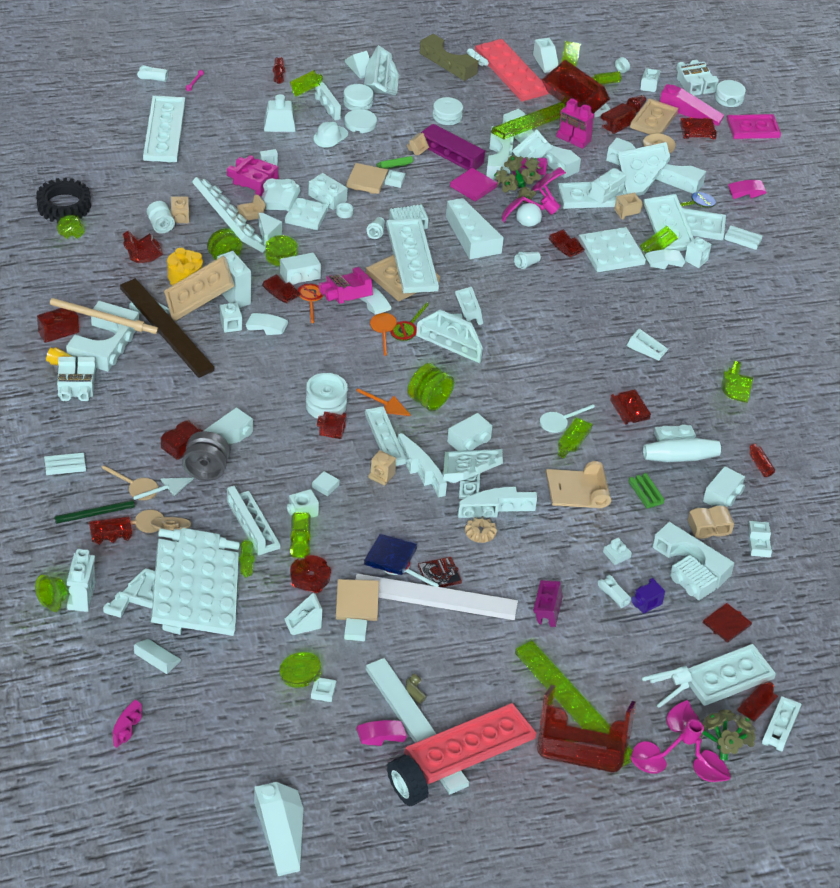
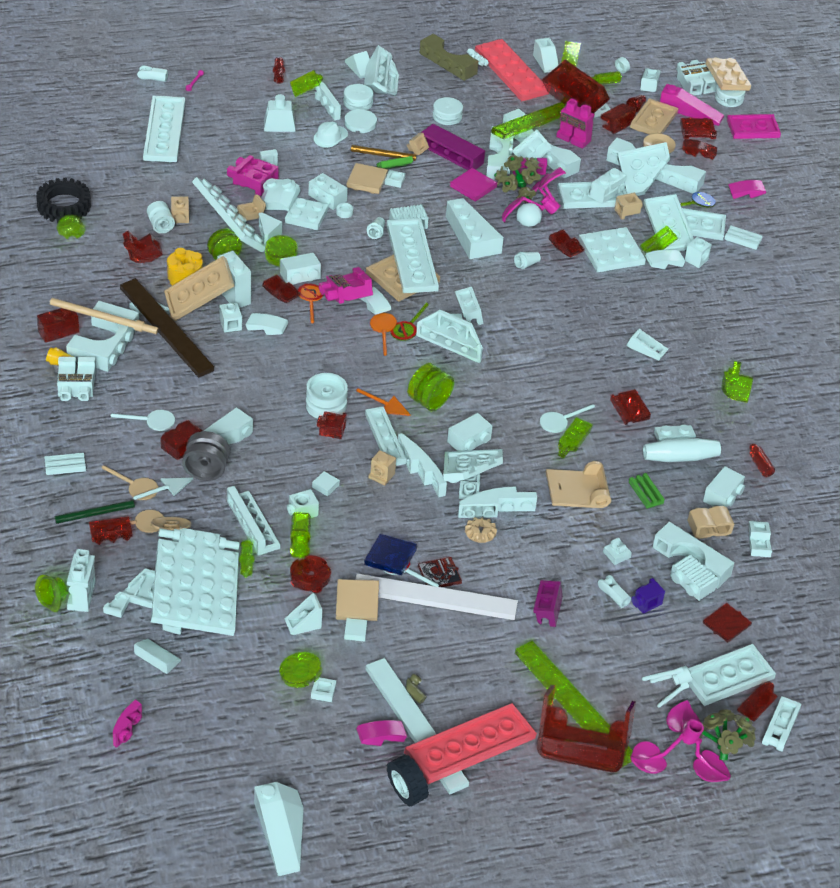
none -> light aqua piece [110,410,175,431]
none -> pearl gold bar [351,145,417,161]
none -> clear red slope [682,139,717,160]
none -> tan plate [705,57,751,91]

